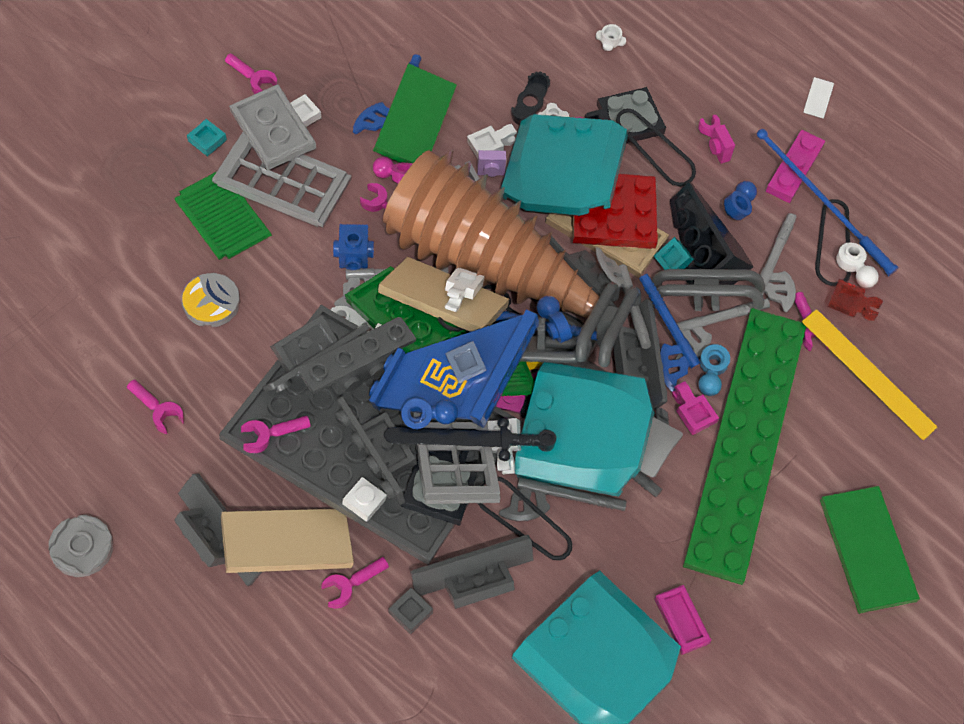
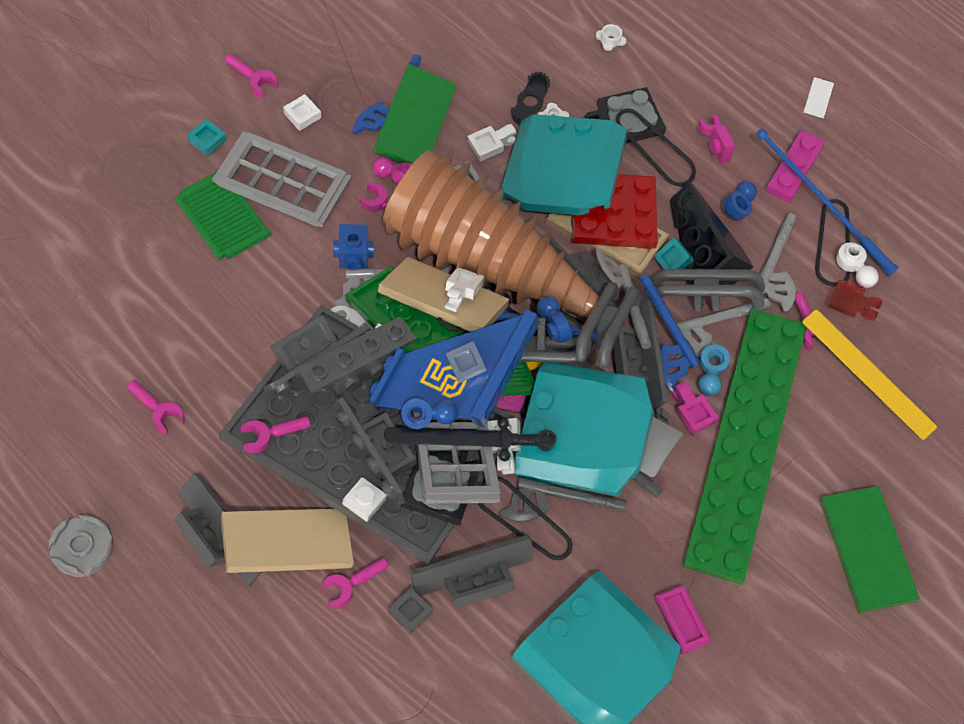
tile [182,273,240,327] -> none
light grey tile [229,84,316,171] -> none
lavender plate [477,150,506,177] -> none

